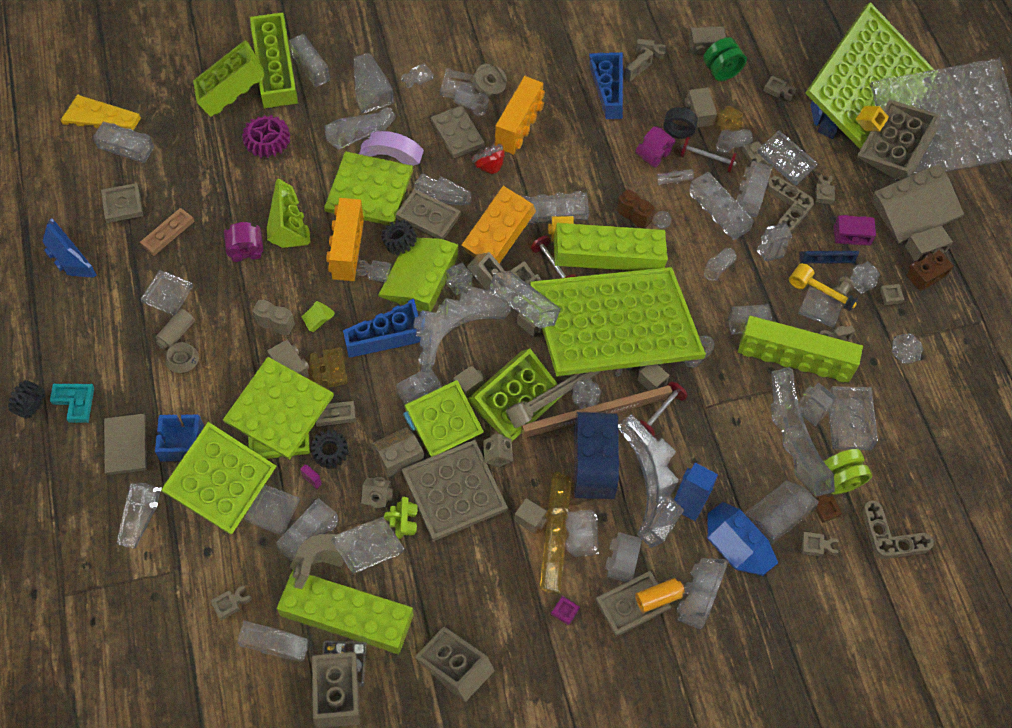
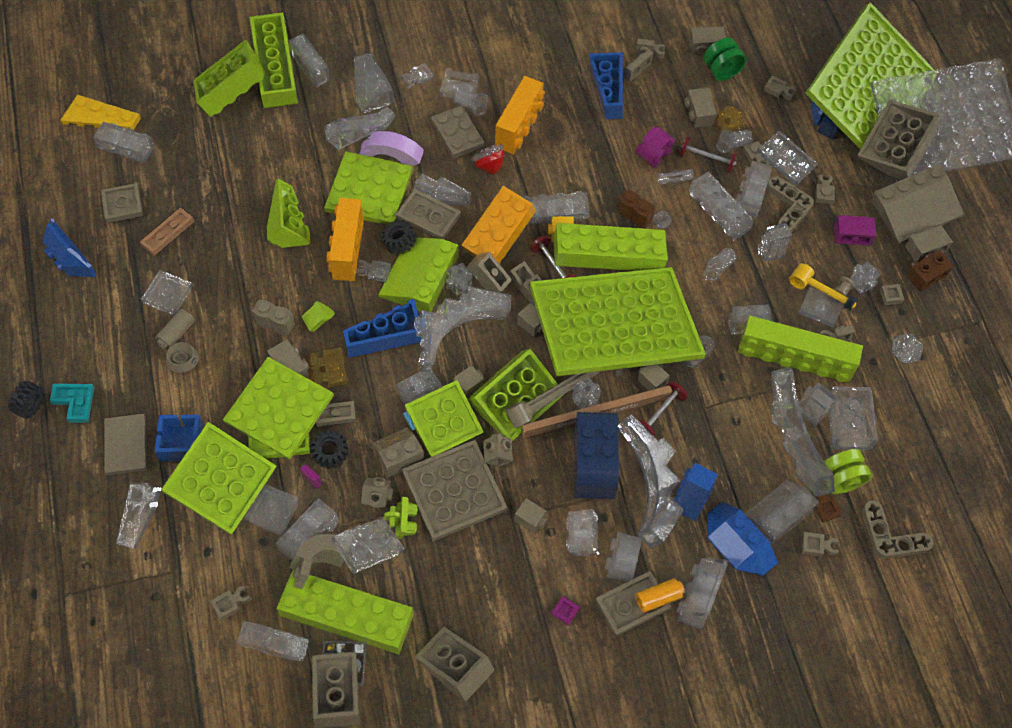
magenta brick [224,222,263,262] -> none
magenta gear [242,114,290,158] -> none
dark tan plate [472,64,507,98] -> none
clear brick [489,271,561,328] -> none
clear yellow tile [540,471,572,594] -> none
black tyre [663,107,698,139] -> none
dark blue slope [799,251,859,264] -> none
yellow brick [855,106,889,131] -> none

